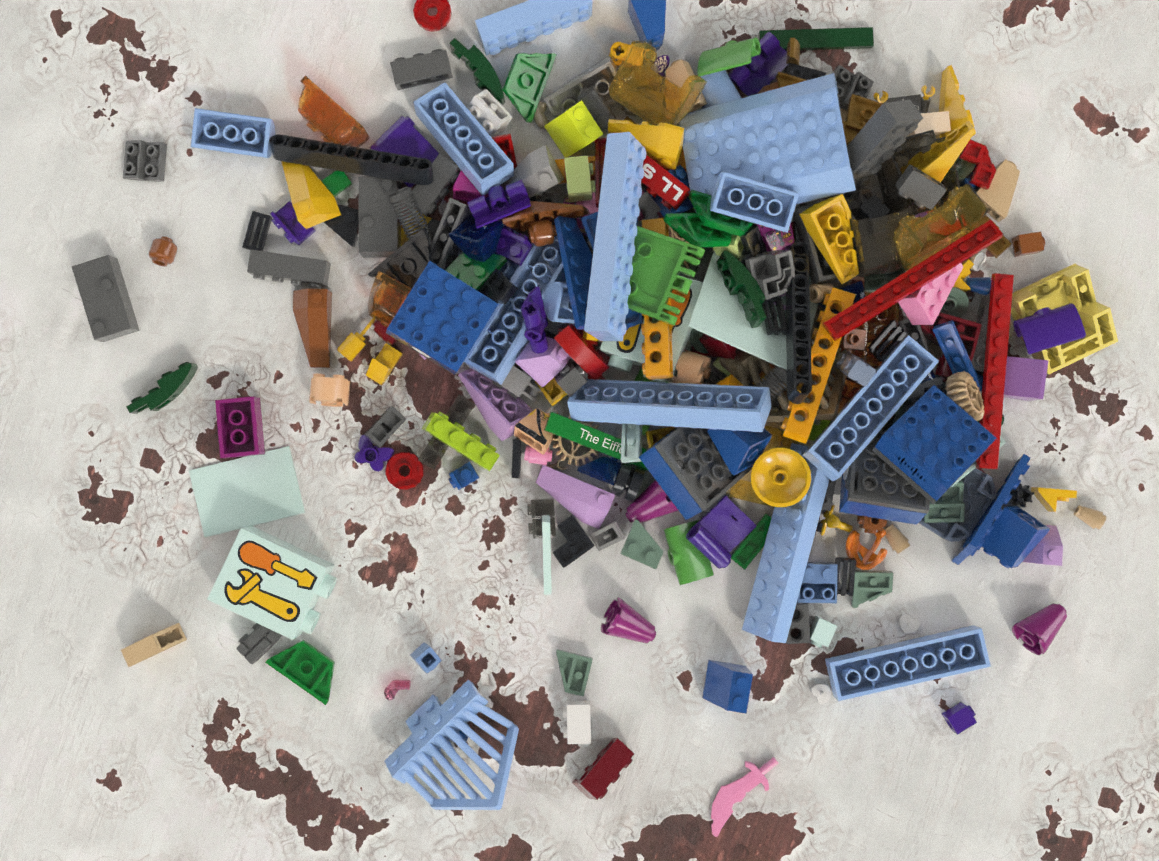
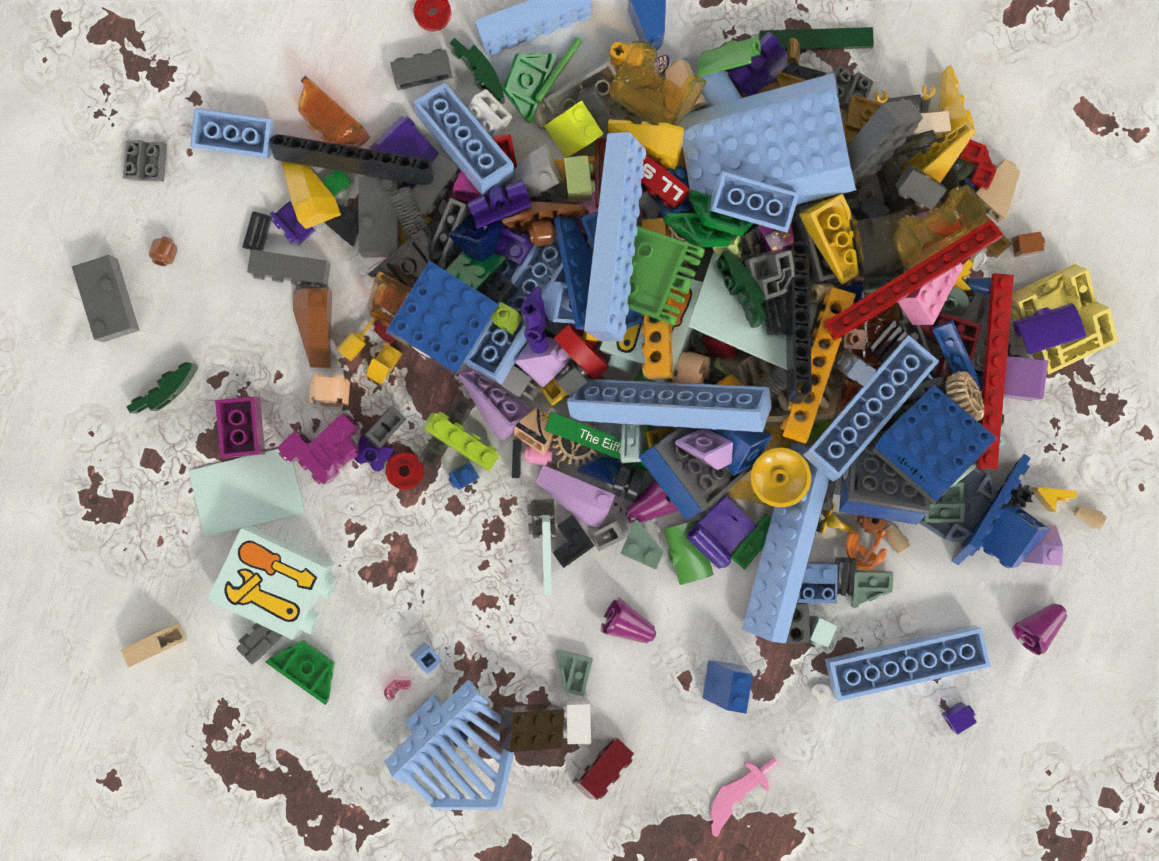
none -> magenta brick [277,413,361,485]
none -> lime brick [490,302,522,334]
none -> dark brown brick [499,704,564,752]
none -> bright green bar [535,37,582,103]
none -> lavender slope [675,428,733,470]

